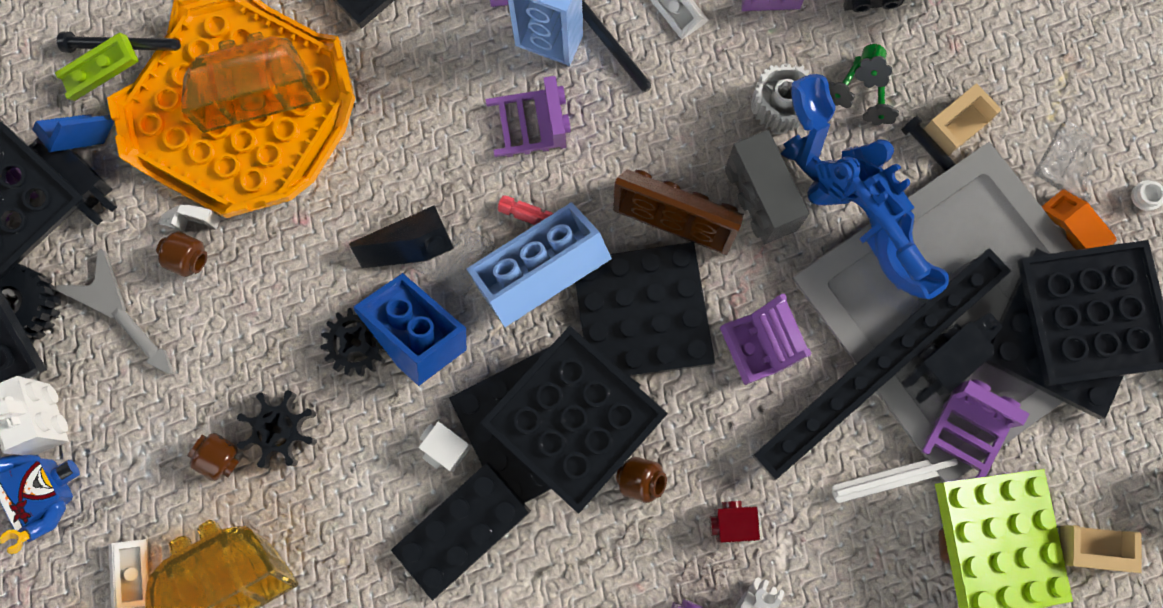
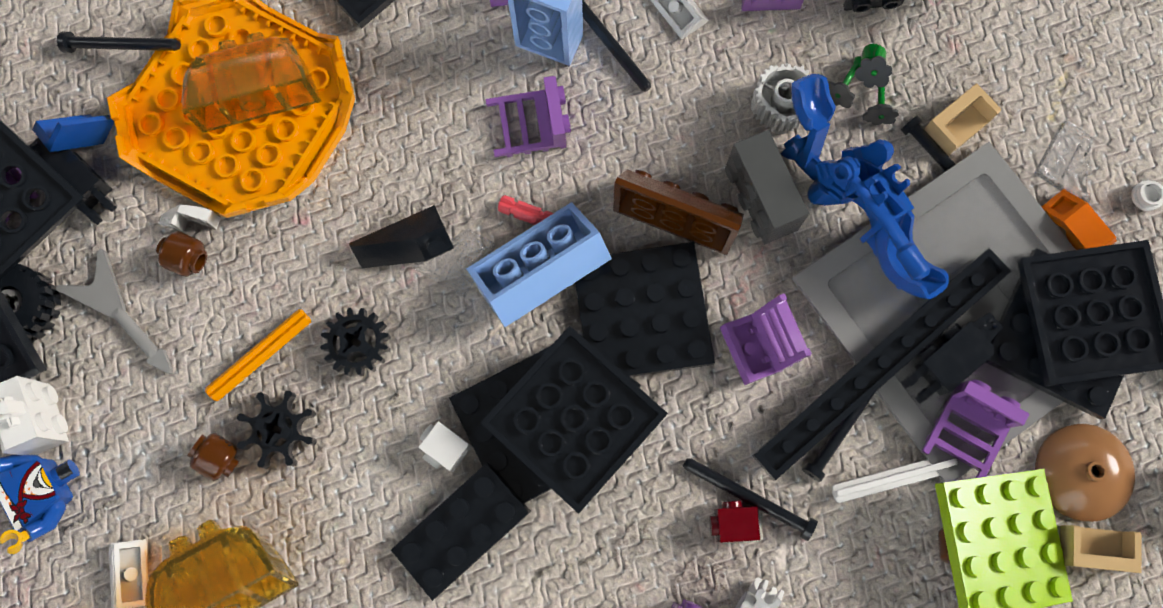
lime hinge [55,32,139,101] -> none
blue slope [353,273,467,386] -> none
reddish brown head [616,457,667,503] -> none
none -> light orange axle [205,309,311,401]
none -> black bar [683,458,818,541]
none -> black bar [802,393,875,482]
none -> medium nougat dish [1035,424,1135,522]

